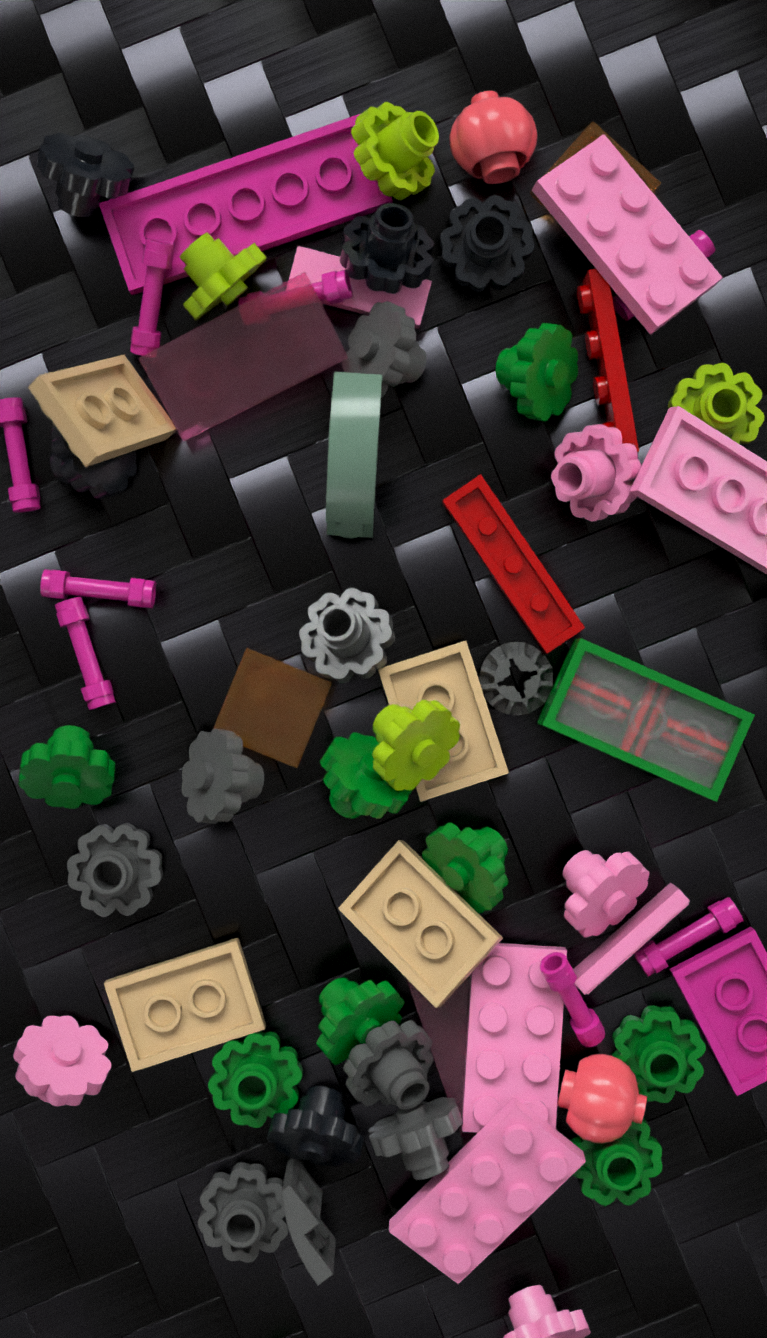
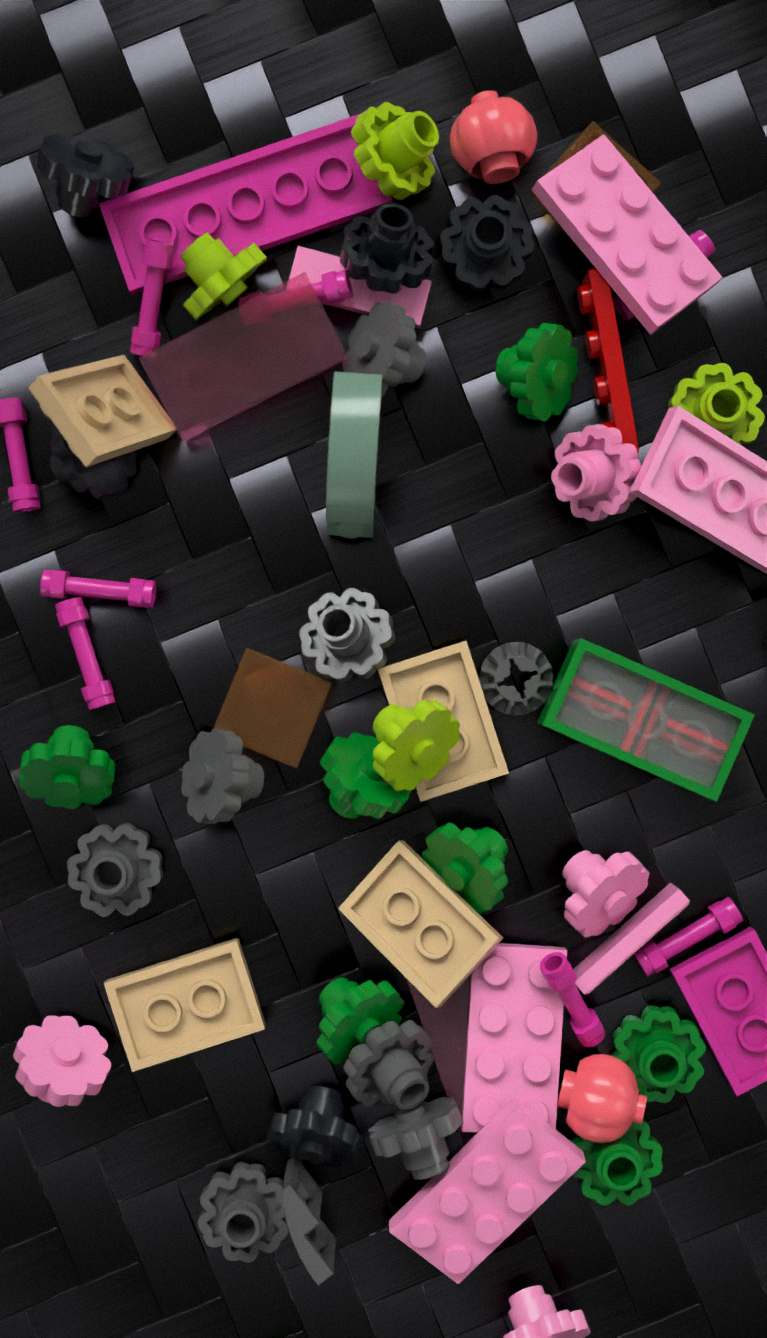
green plant [208,1031,303,1128] -> none
red plate [442,474,585,654] -> none

